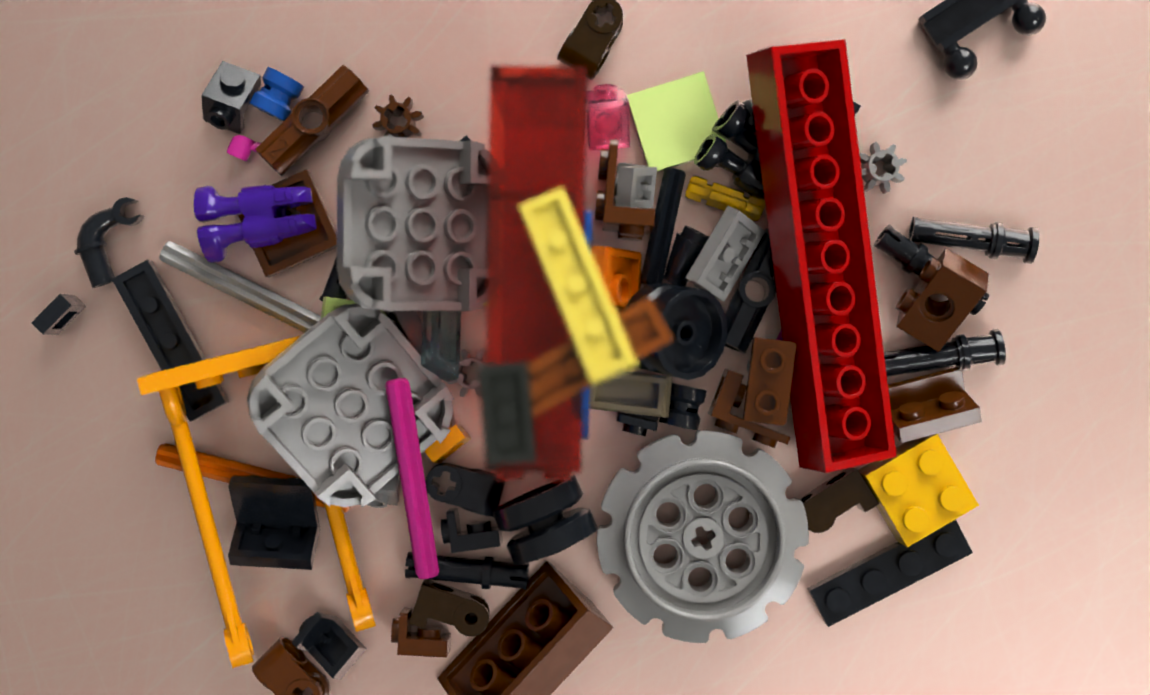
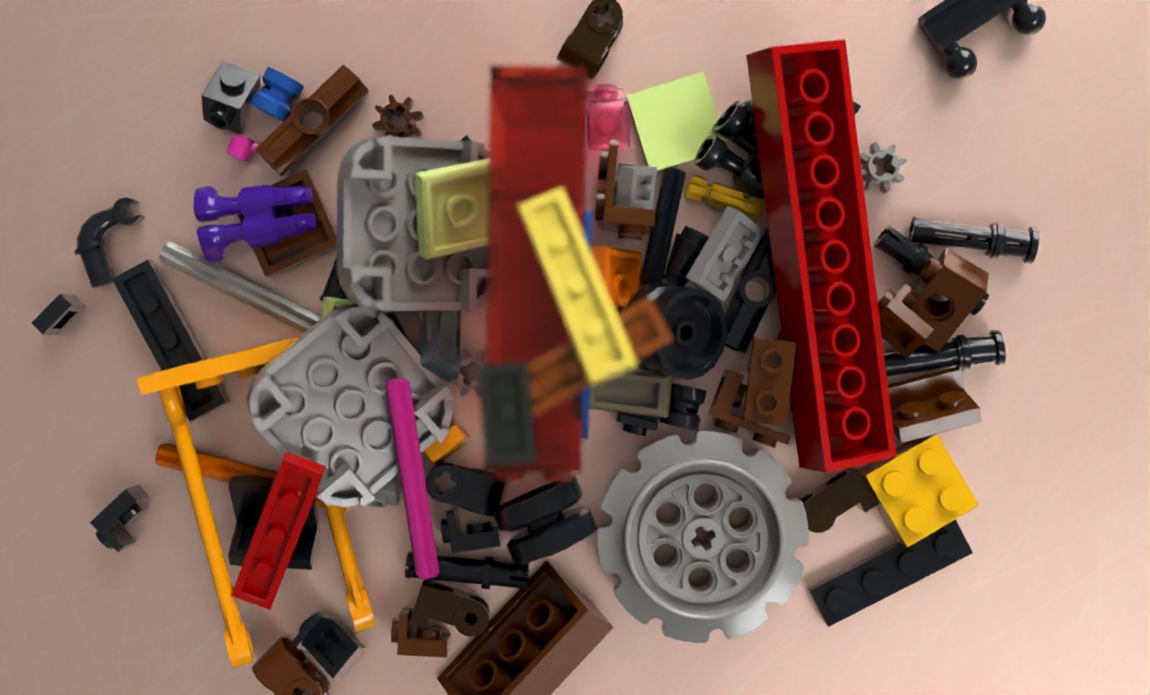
none -> black bracket [90,485,150,552]
none -> red plate [231,451,327,610]
none -> yellowish green tile [415,158,501,260]
none -> reddish brown bracket [878,283,934,359]

